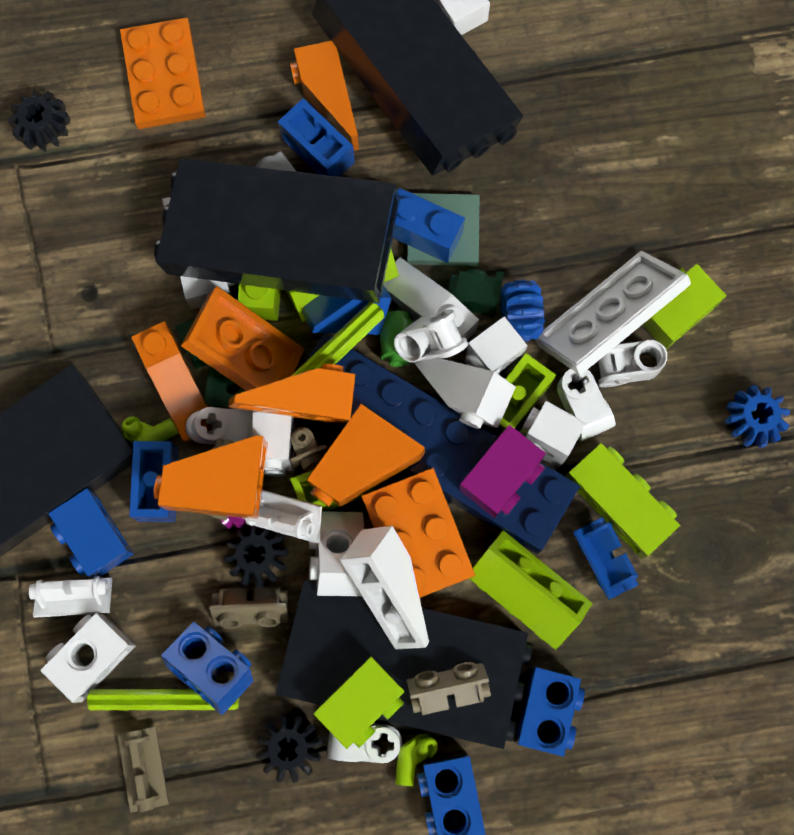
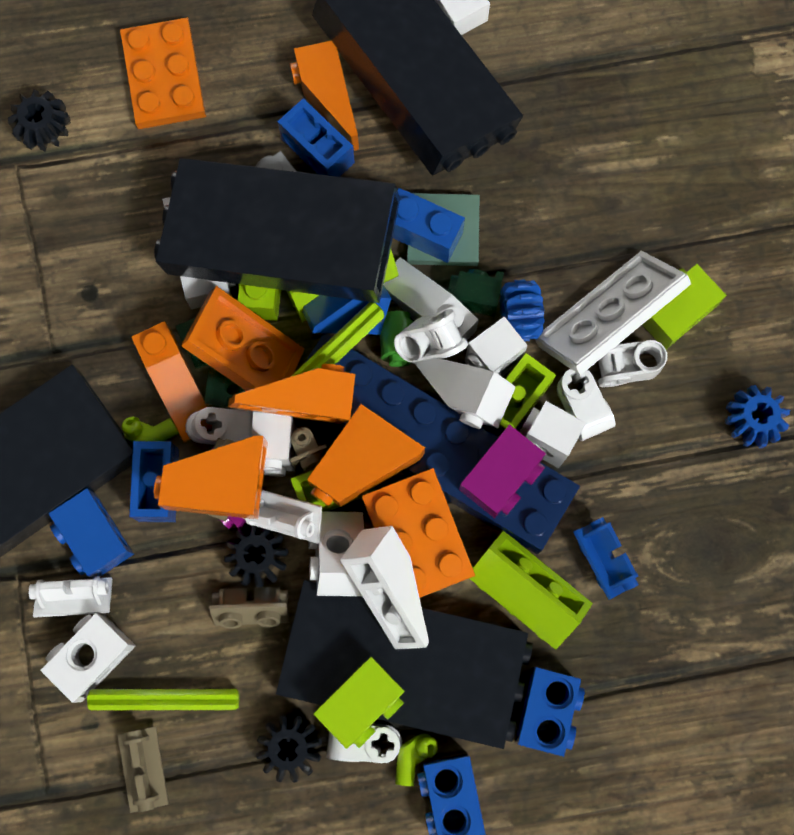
blue brick [161,621,254,715] -> none
dark tan hinge [407,662,491,716] -> none
lime brick [566,443,681,559] -> none

